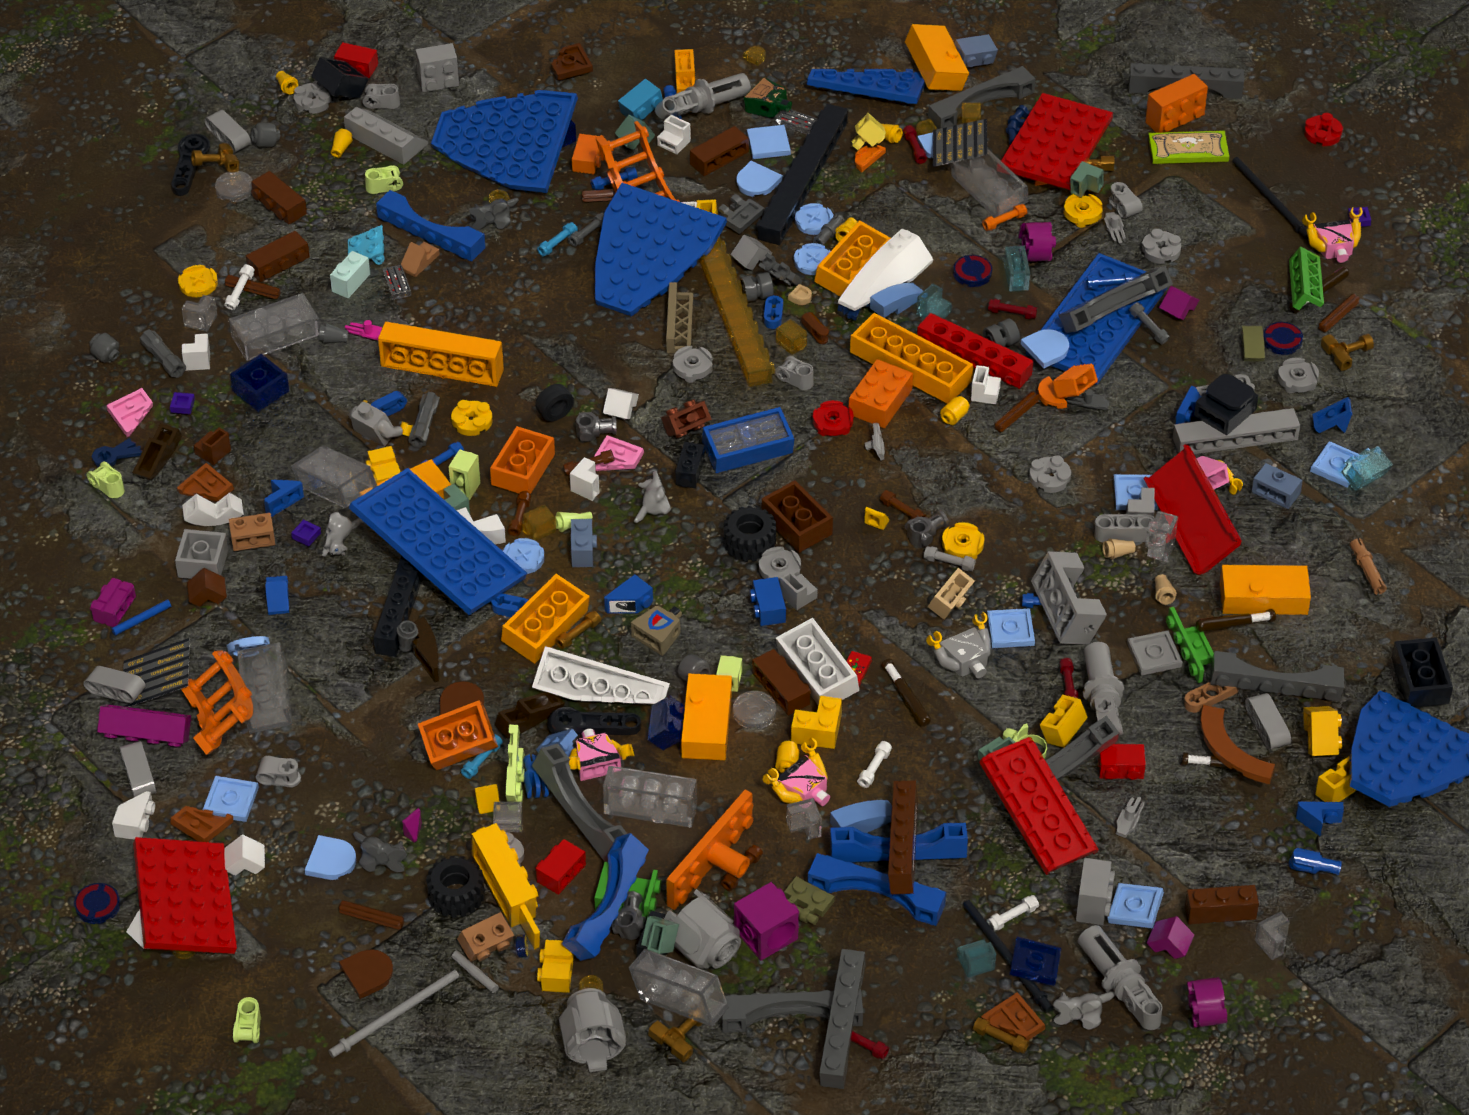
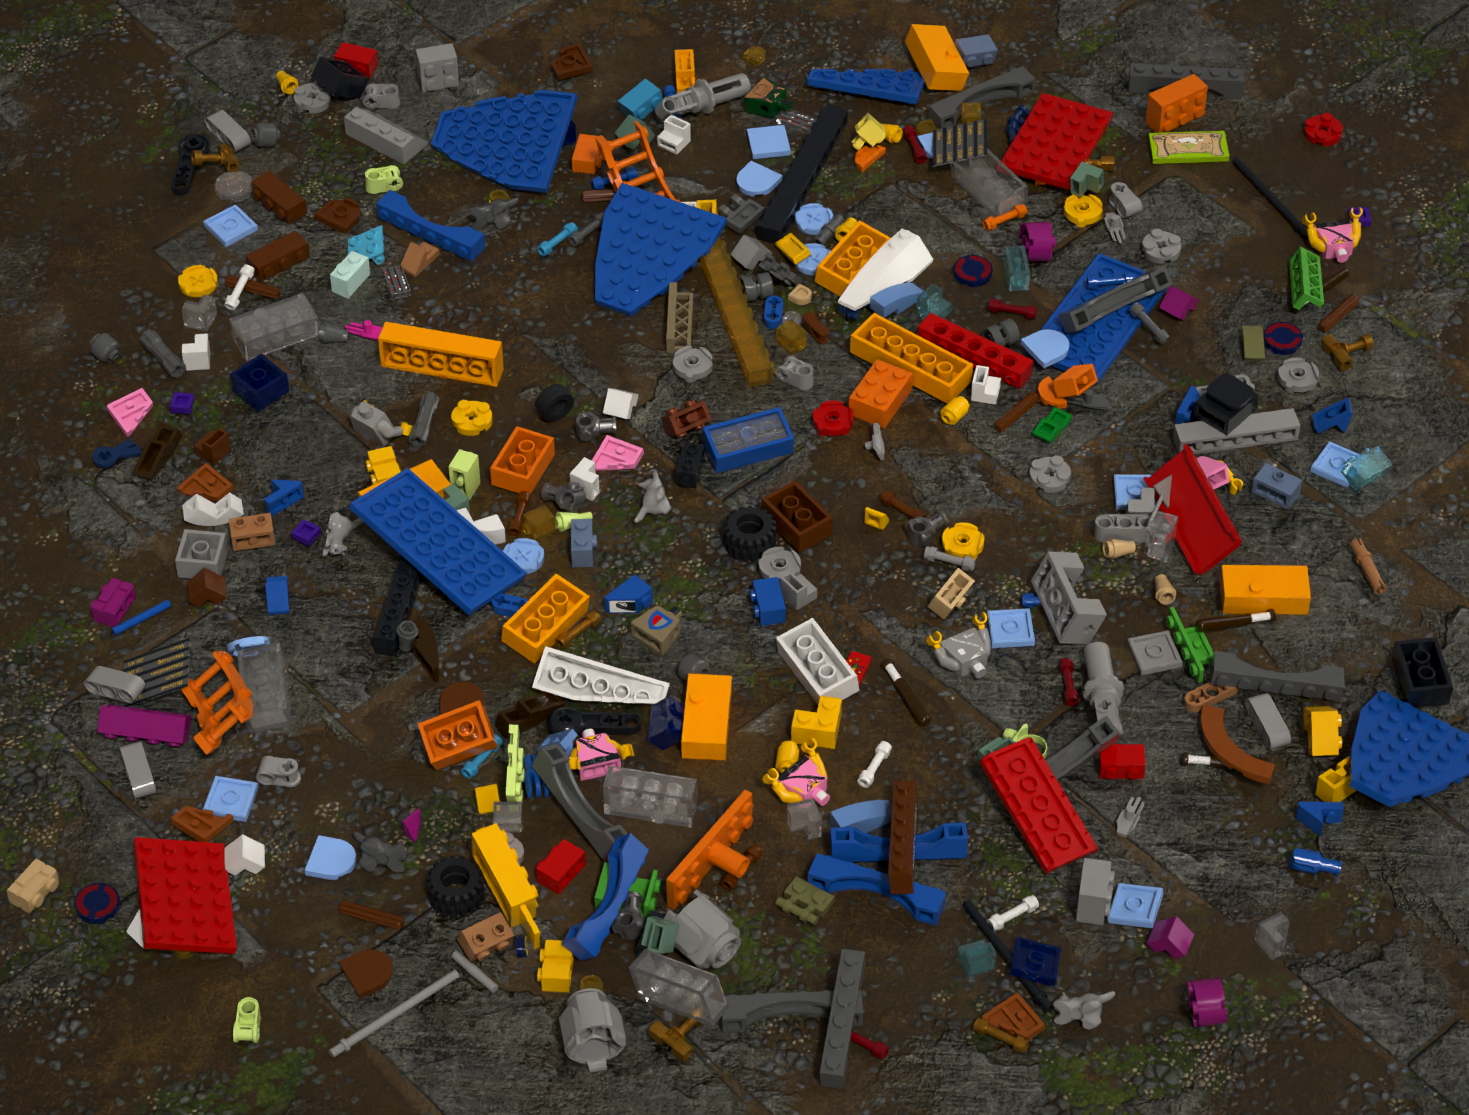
yellowish green piece [86,461,125,498] -> none
white slope [112,791,155,840] -> none
clear brick [291,445,377,508] -> none
yellow cone [331,129,353,158] -> none
blue beam [371,391,407,417] -> none
blue bar [420,442,464,466] -> none
reddish brown bar [564,449,615,476] -> none
reddish brown brick [690,126,749,177] -> none
yellowish green brick [716,655,742,692] -> none
clear tile [733,691,776,729] -> none
magenta brick [734,882,799,961] -> none
reddish brown brick [752,649,811,716] -> none
yellow brick [1040,695,1088,748] -> none
light grey piece [1078,925,1162,1030] -> none
reddish brown brick [1185,885,1259,924] -> none
none -> tan brick [6,859,59,913]
none -> light blue tile [203,204,258,247]
none -> reddish brown tile [314,198,361,234]
none -> flat silver connector [541,482,586,513]
none -> yellow tile [775,233,811,265]
none -> clear plate [782,311,802,330]
none -> green slope [1032,407,1072,443]
none -> light grey piece [1148,475,1172,525]

